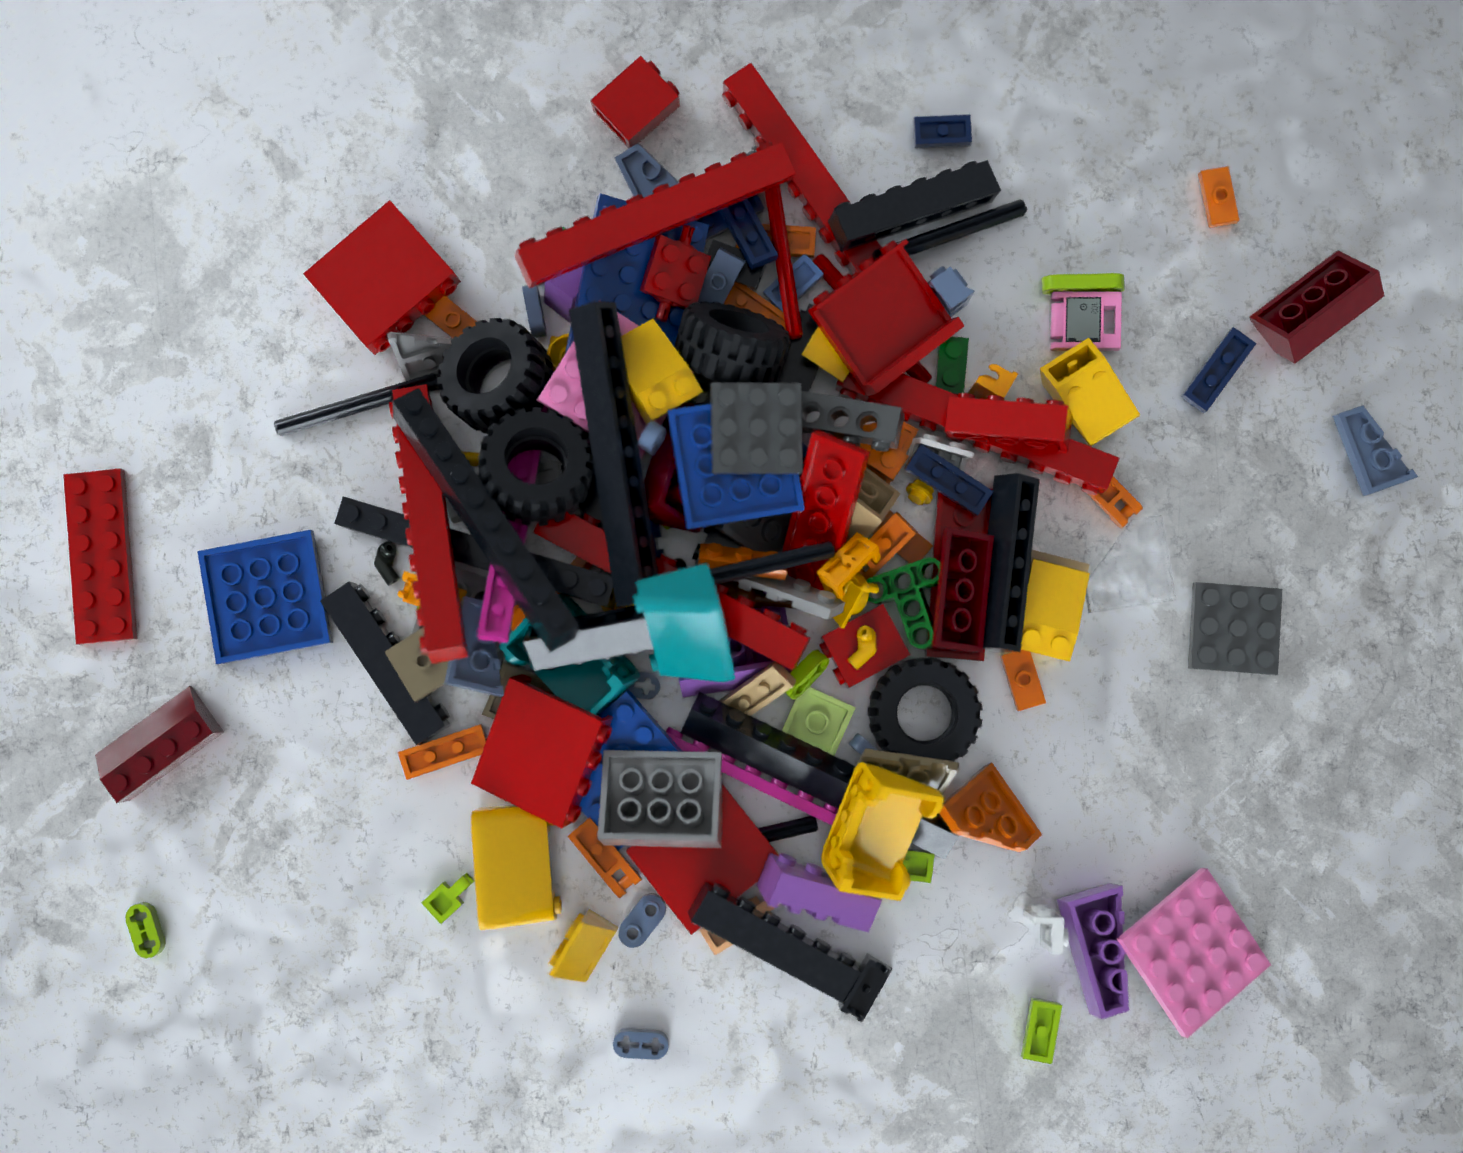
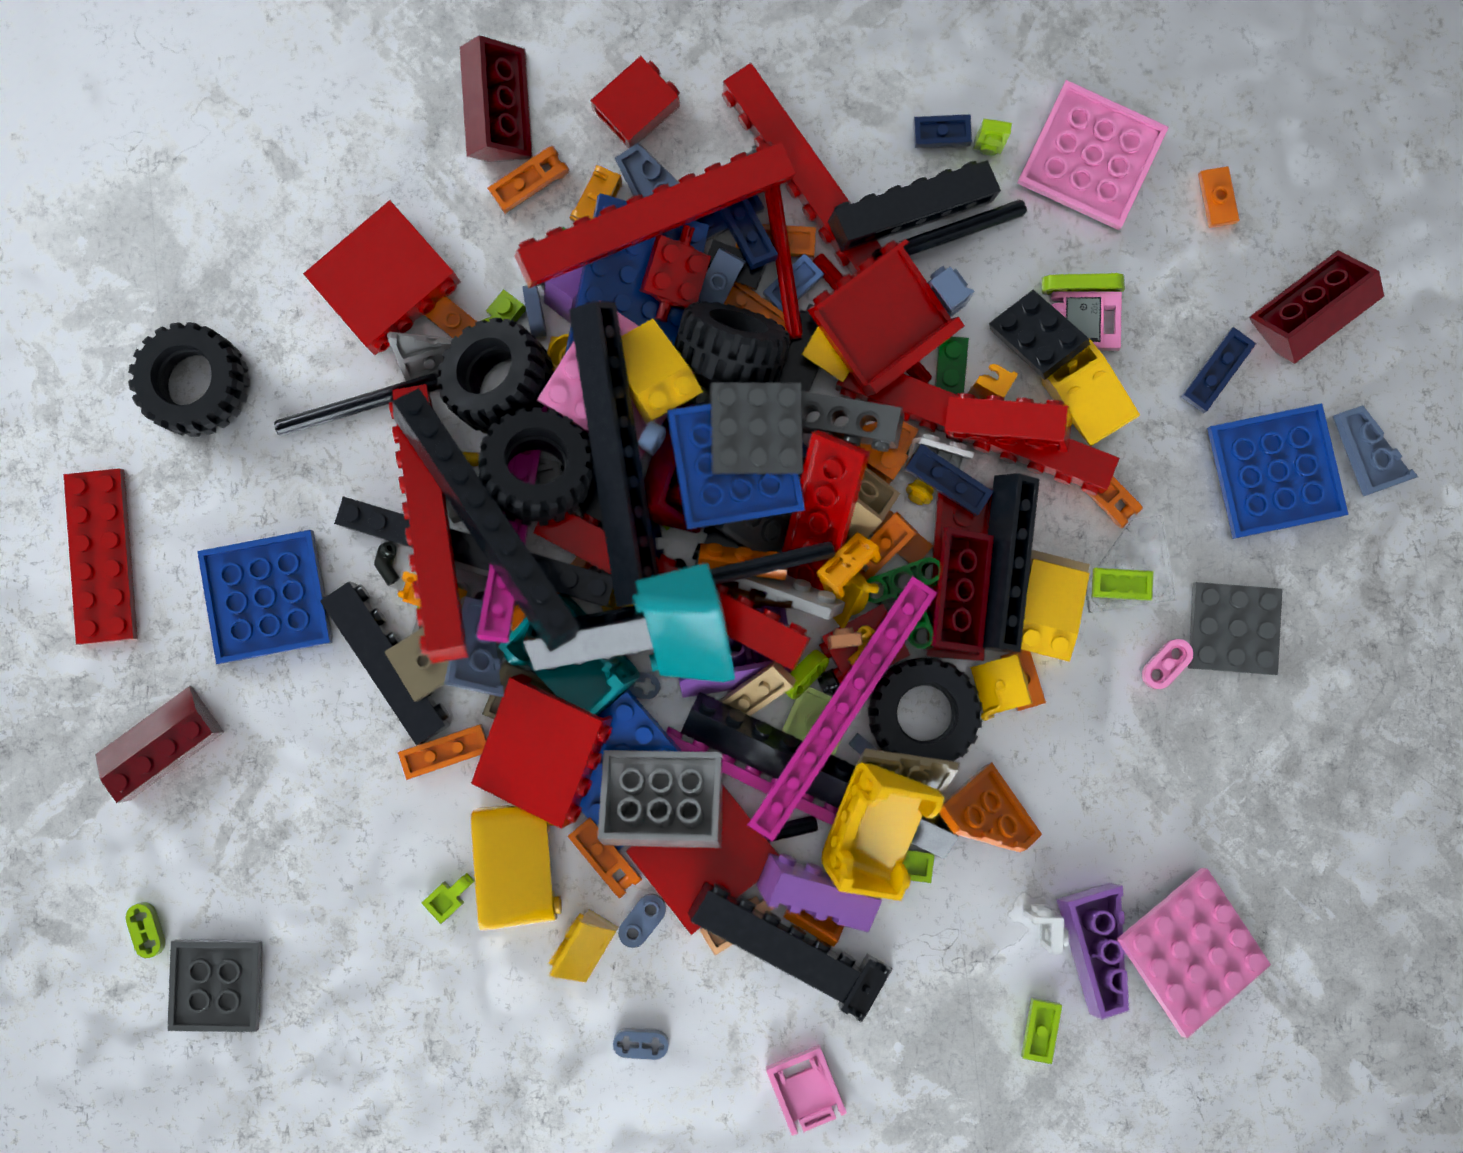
none -> black tyre [128,322,250,437]
none -> dark grey plate [167,940,262,1032]
none -> dark red slope [460,35,532,162]
none -> lime plate [484,289,526,322]
none -> orange plate [488,146,570,214]
none -> light orange hinge [569,165,623,221]
none -> dark pink plate [748,576,937,842]
none -> bright pink container [766,1045,847,1136]
none -> orange plate [783,907,844,947]
none -> black plate [818,668,839,695]
none -> nougat plate [827,628,862,650]
none -> yellow hat [970,654,1032,721]
none -> lime plate [973,119,1012,156]
none -> black plate [989,290,1090,380]
none -> bright pink plate [1017,80,1169,230]
none -> lime plate [1092,568,1154,601]
none -> bright pink plate [1142,639,1193,689]
none -> blue plate [1207,403,1349,539]

